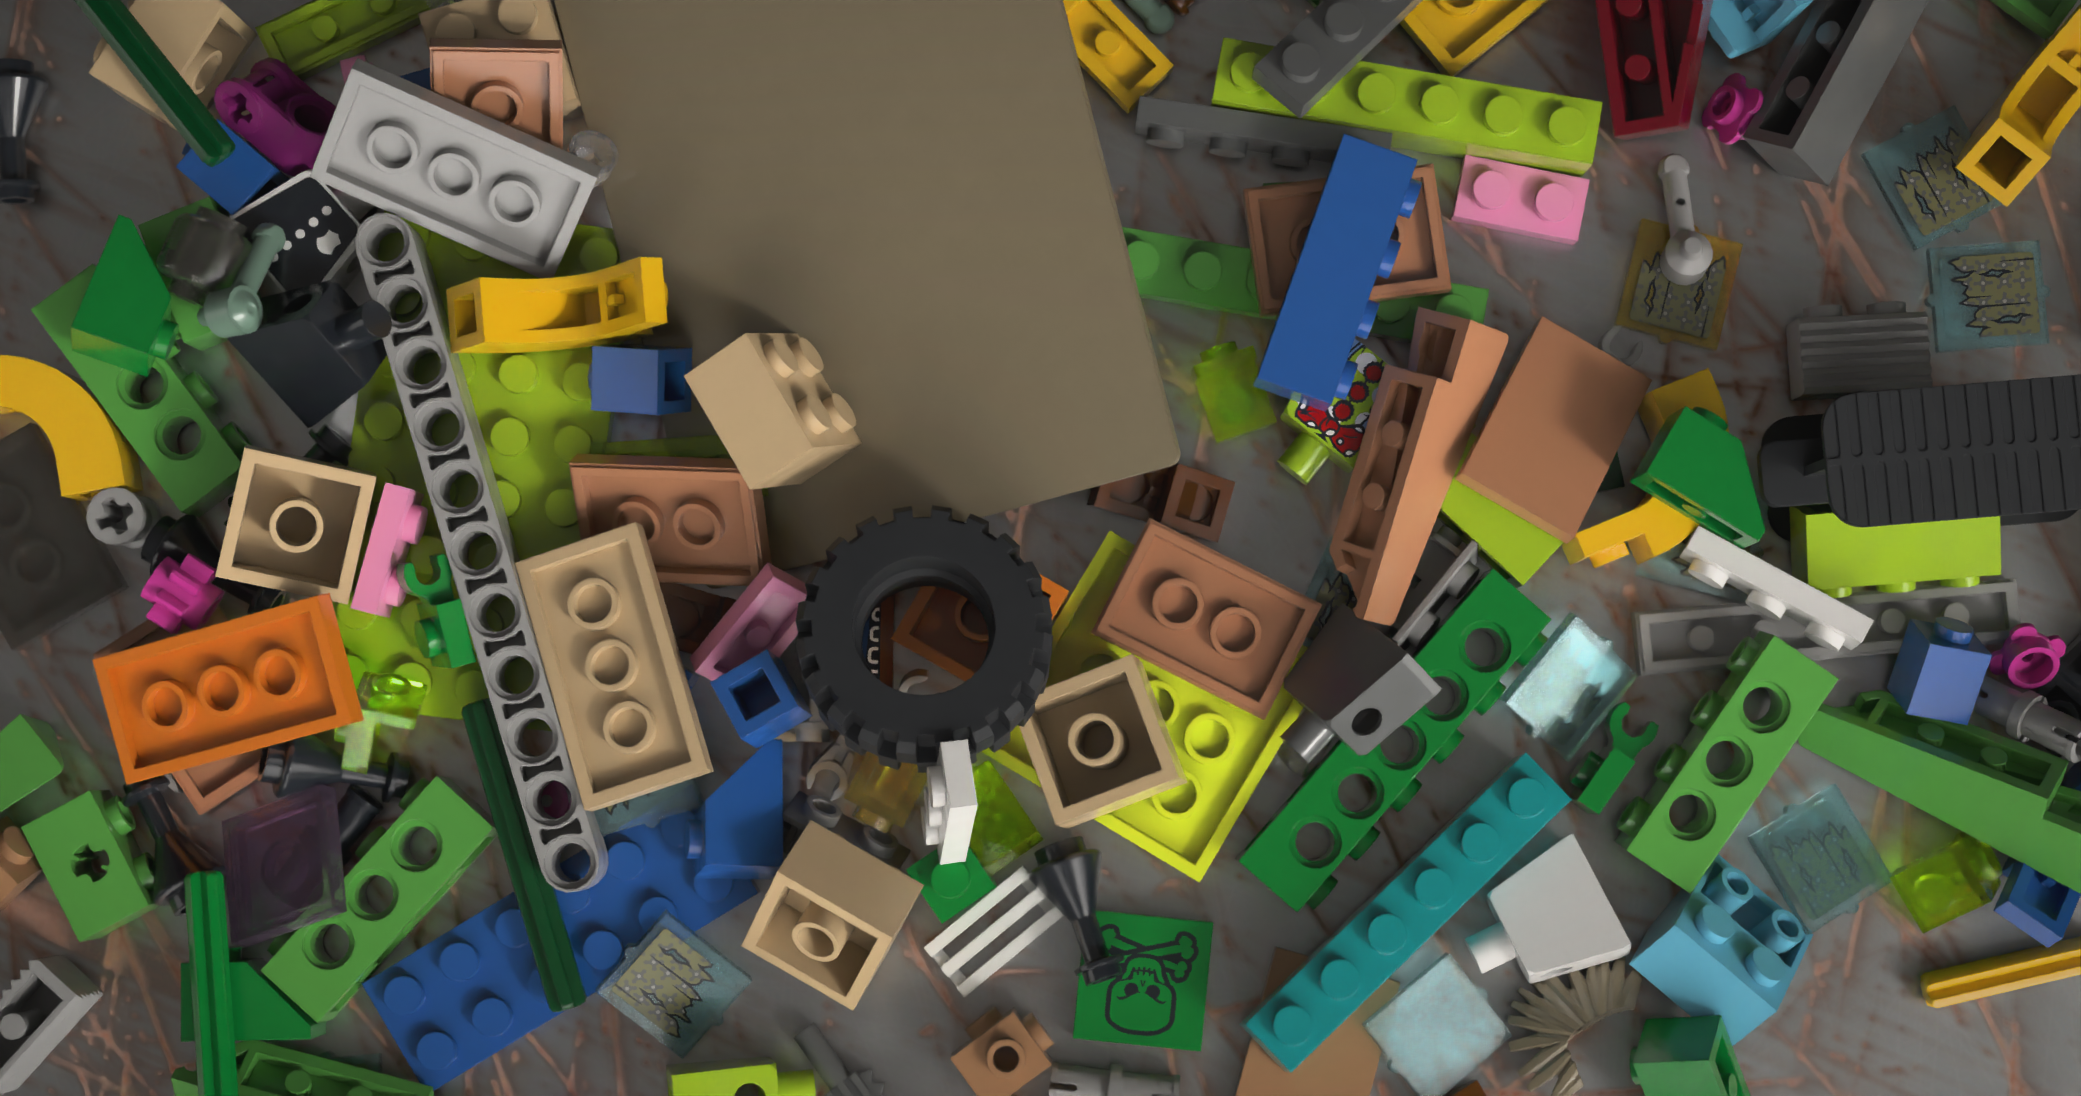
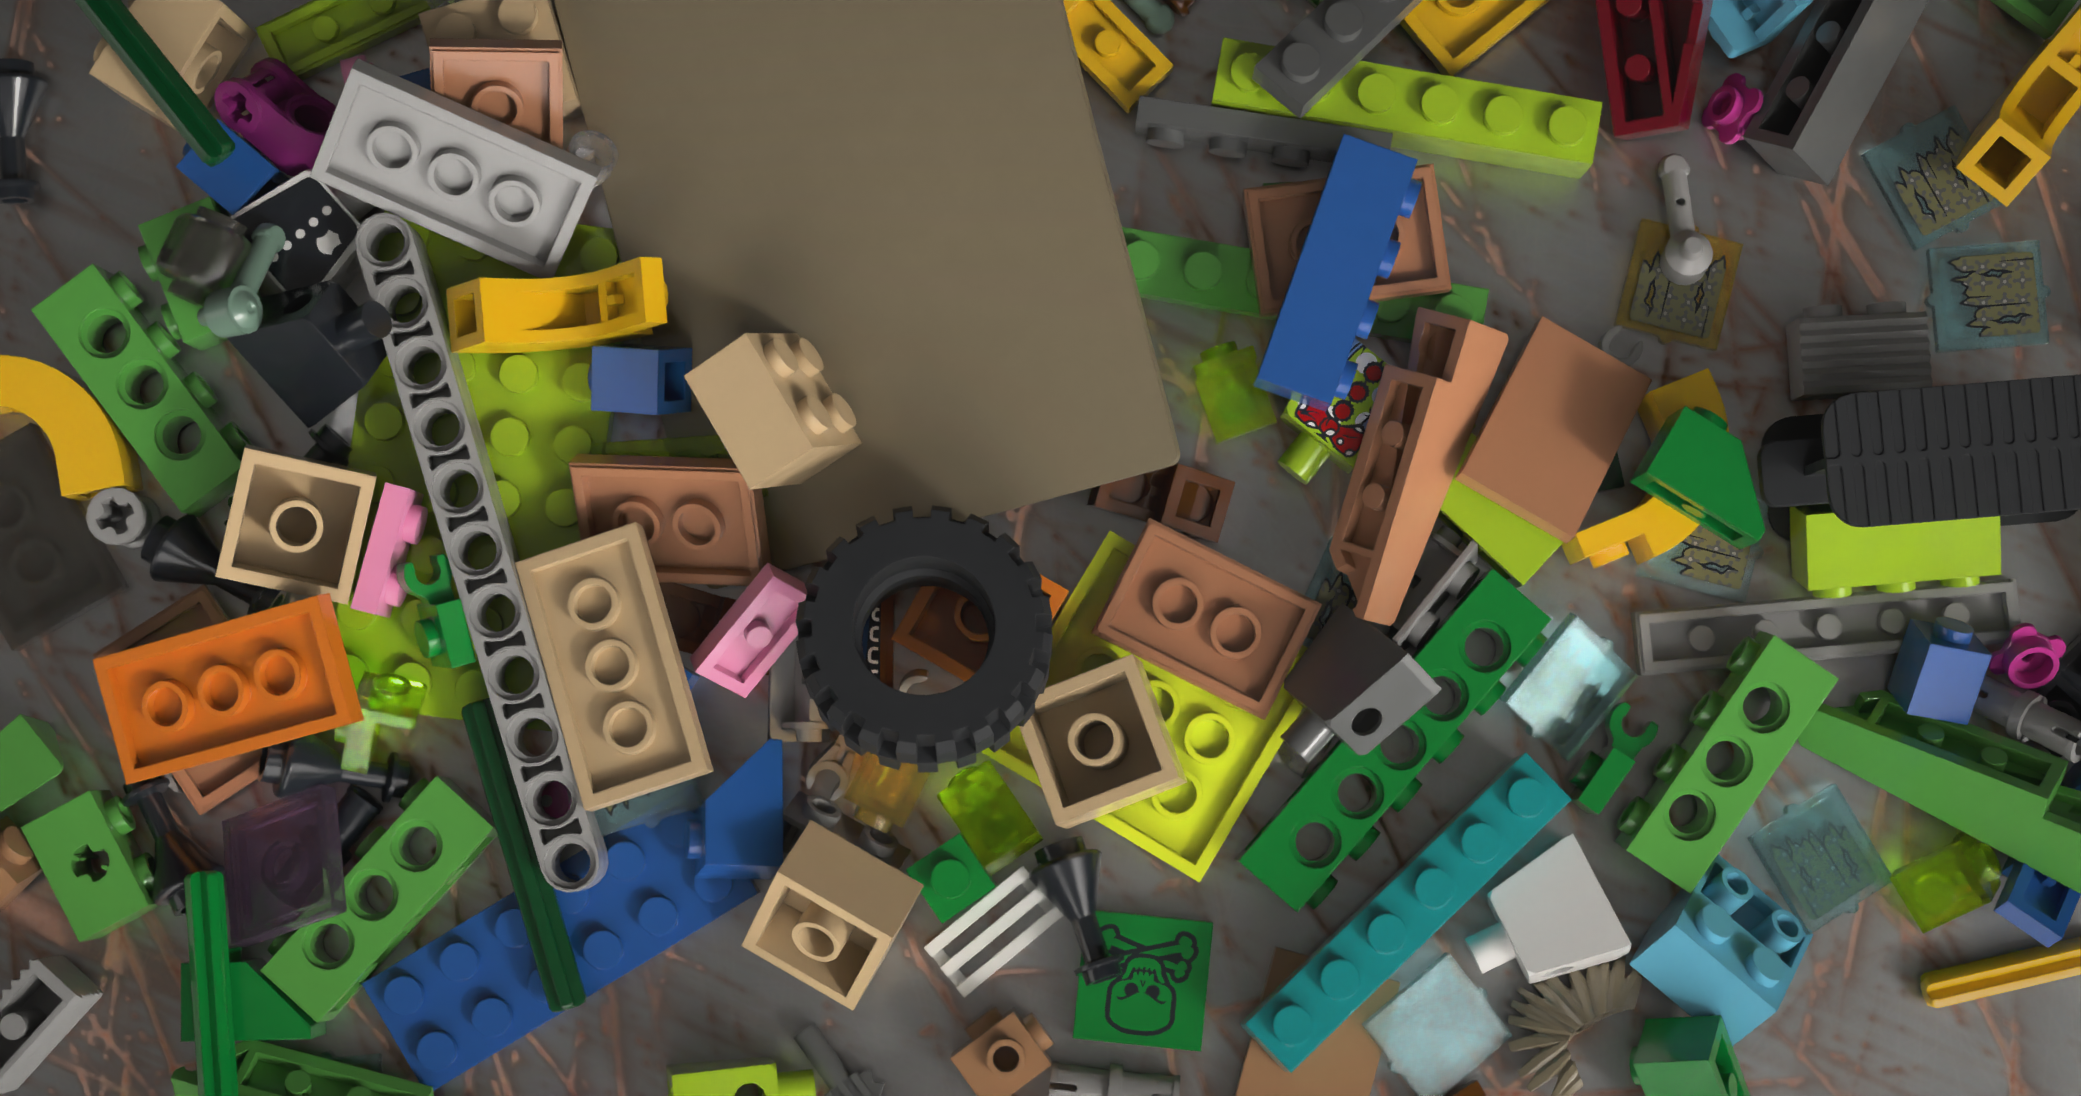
green slope [71,215,179,377] -> none
dark pink gear [140,553,224,635] -> none
piece [596,910,752,1059] -> none
blue brick [710,649,813,748] -> none
white plate [921,739,978,865] -> none
bright pink plate [1450,155,1590,245] -> none
white plate [1679,526,1874,652] -> none

